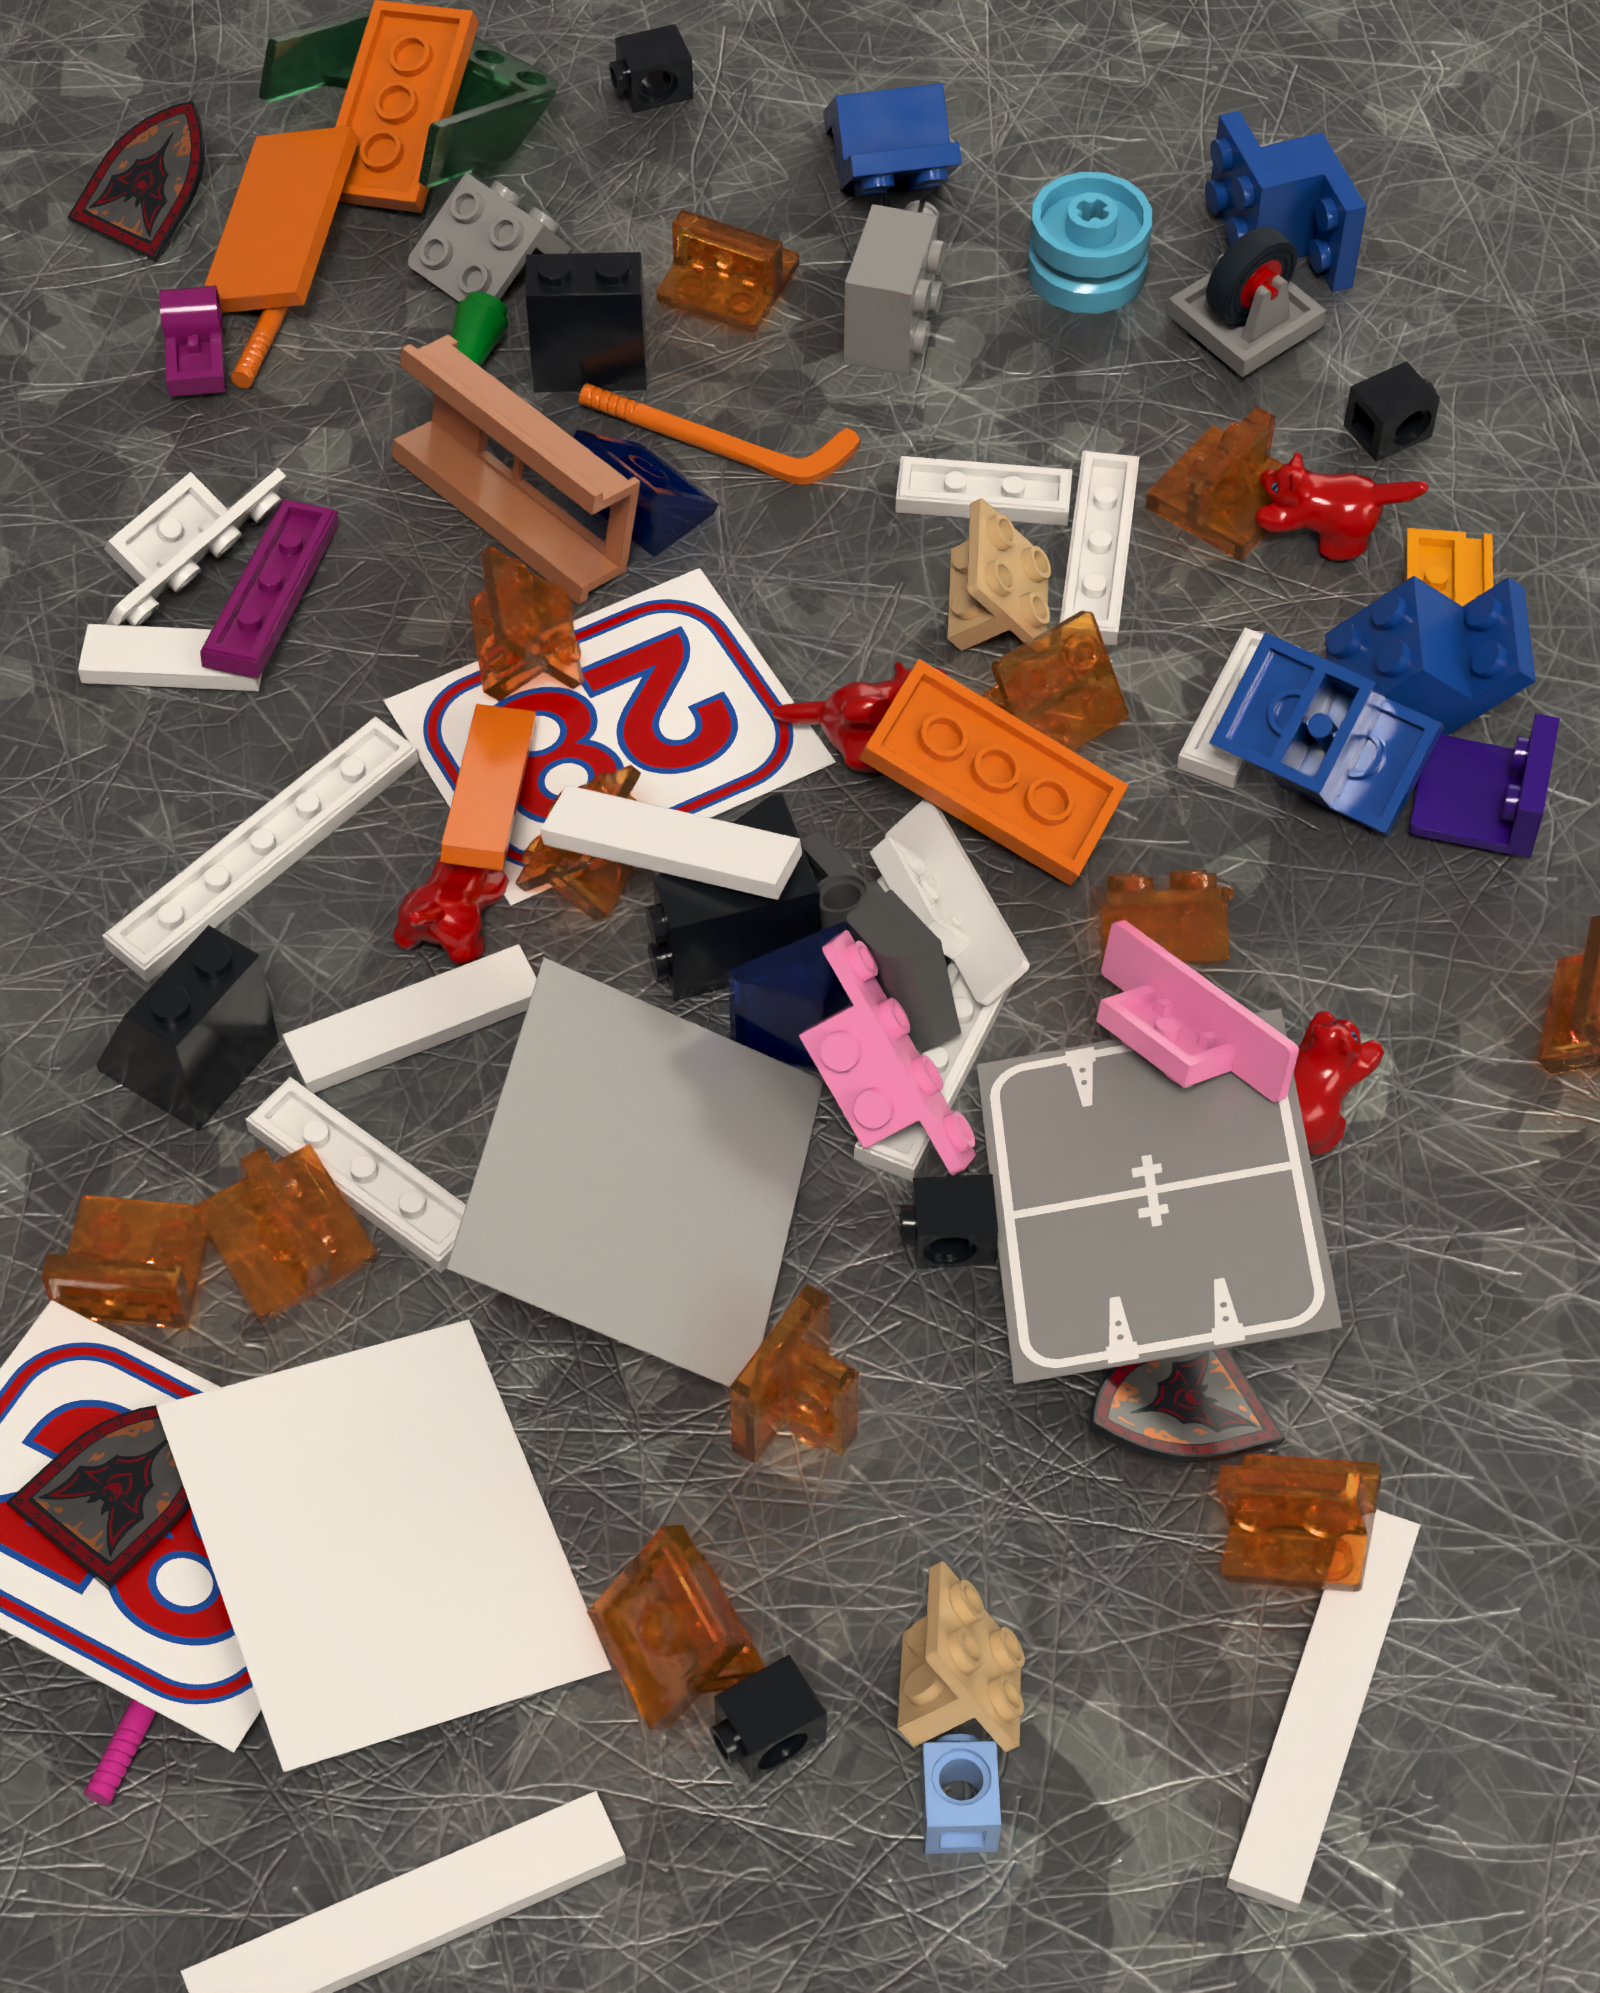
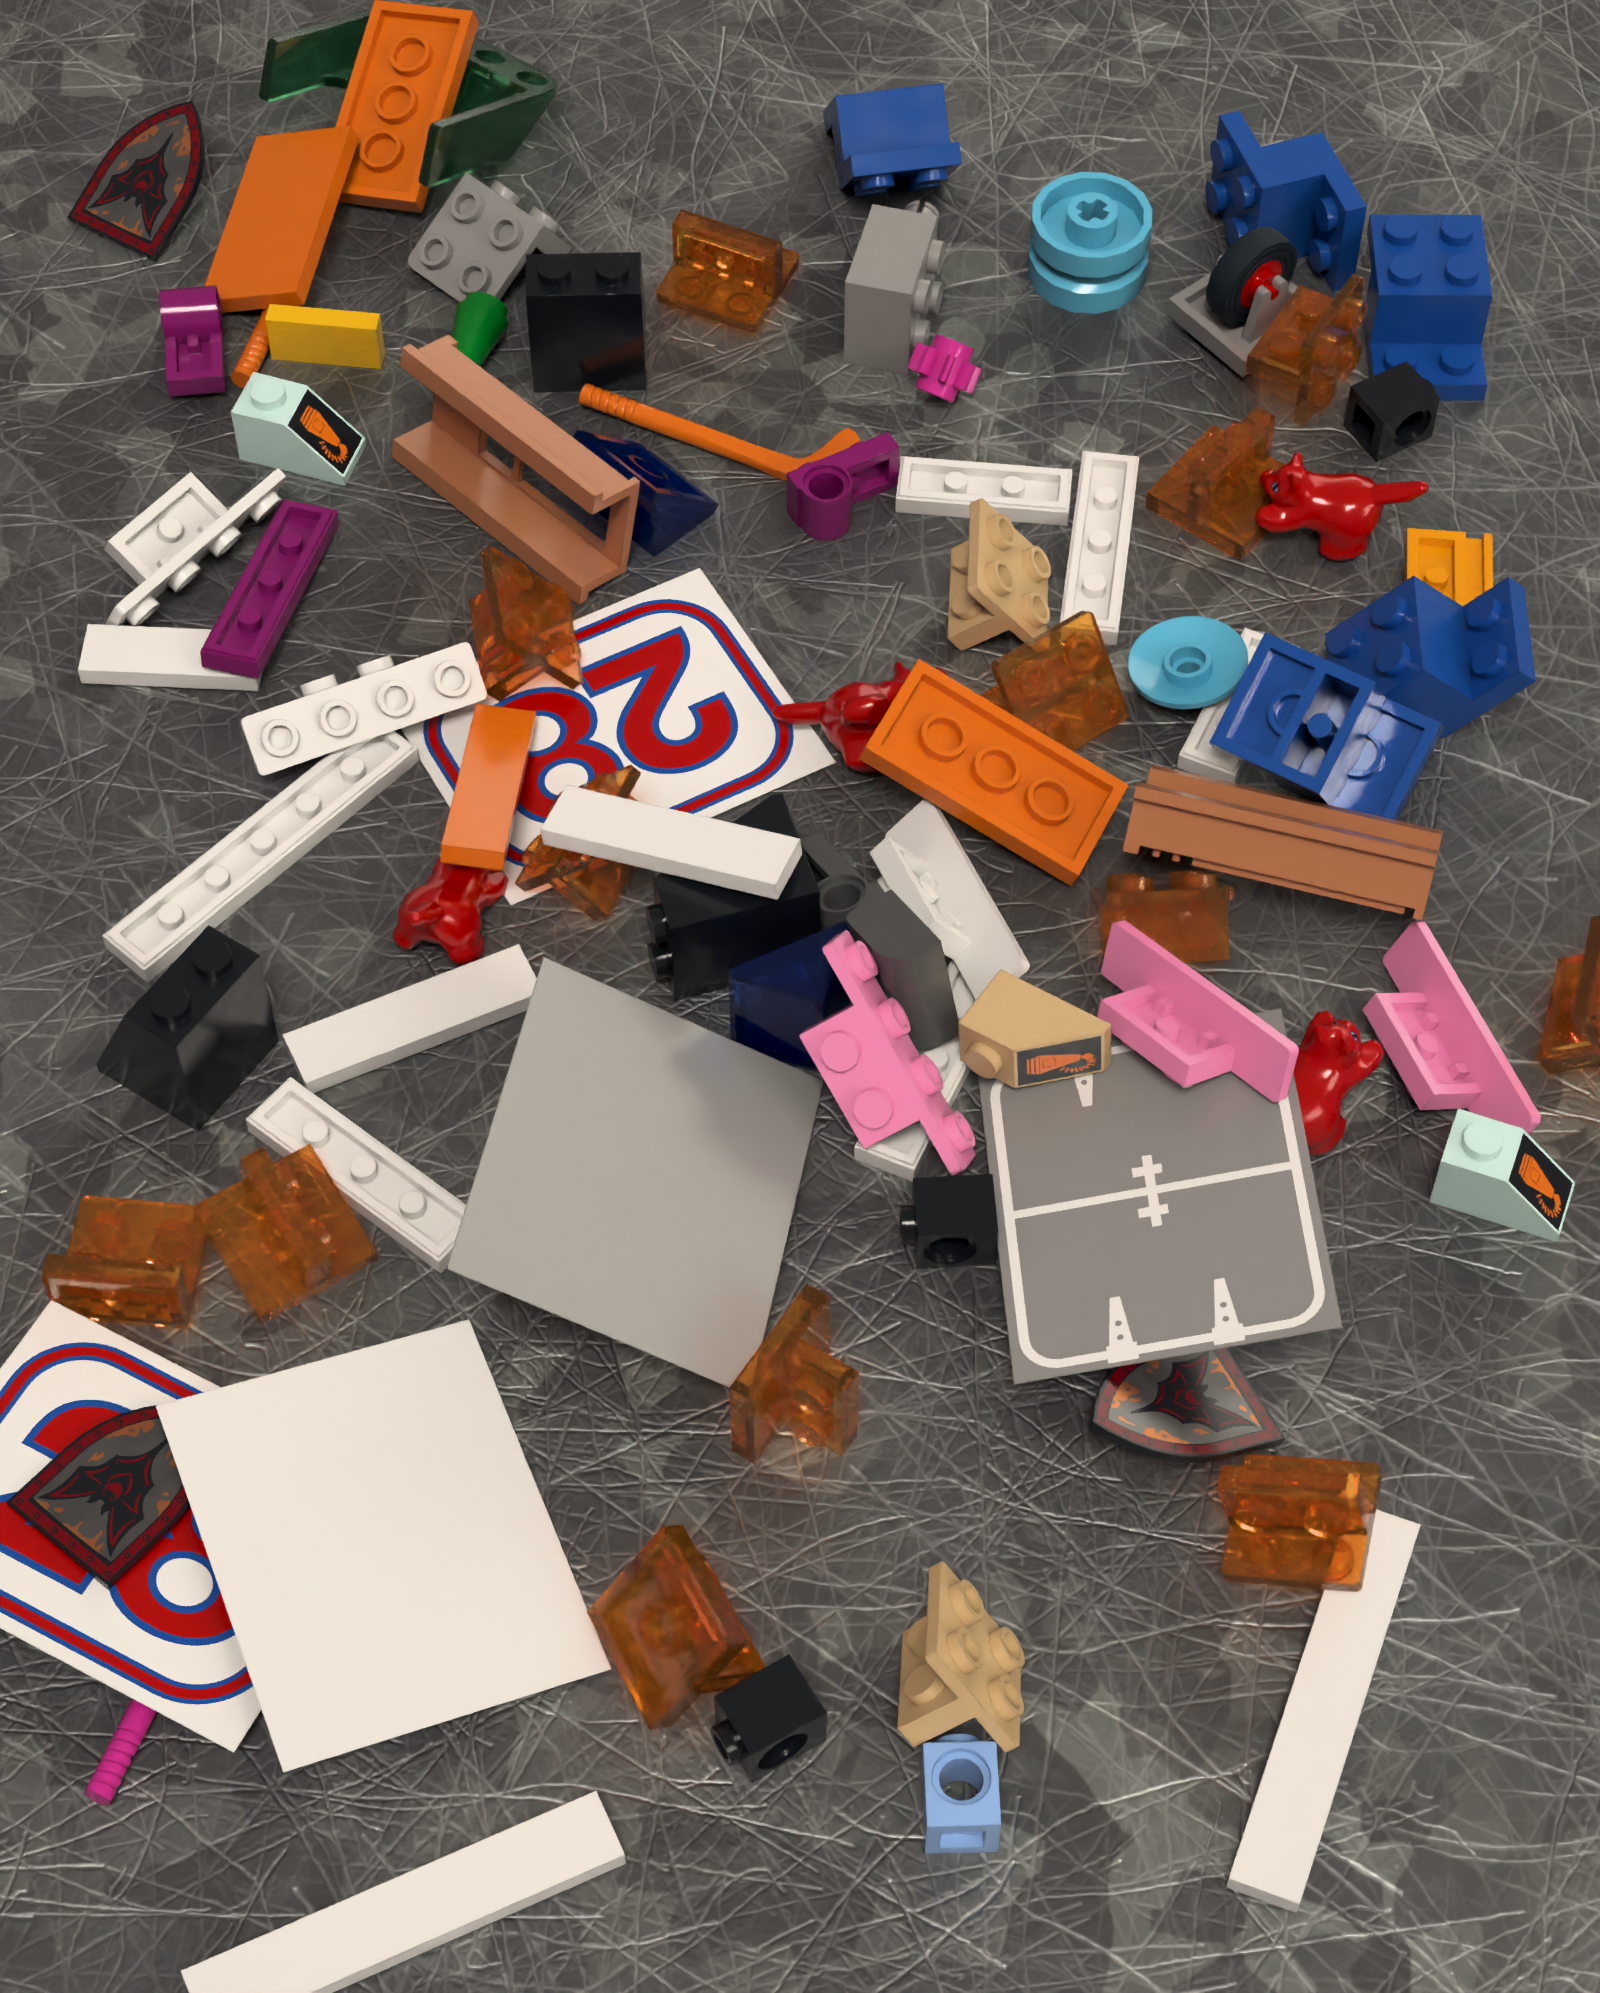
black brick [609,24,693,113] -> none
dark purple bracket [1409,713,1560,858] -> none
none -> light aqua slope [231,372,367,486]
none -> white bracket [240,642,487,776]
none -> yellow tile [265,304,385,369]
none -> magenta plate [787,432,899,541]
none -> dark pink gear [907,334,982,403]
none -> tan slope [958,969,1111,1088]
none -> nougat piece [1123,765,1443,921]
none -> medium azure dish [1128,616,1248,709]
none -> clear orange bracket [1246,274,1367,426]
none -> blue bracket [1362,214,1492,401]
none -> bright pink bracket [1362,921,1541,1134]
none -> light aqua slope [1429,1108,1575,1242]

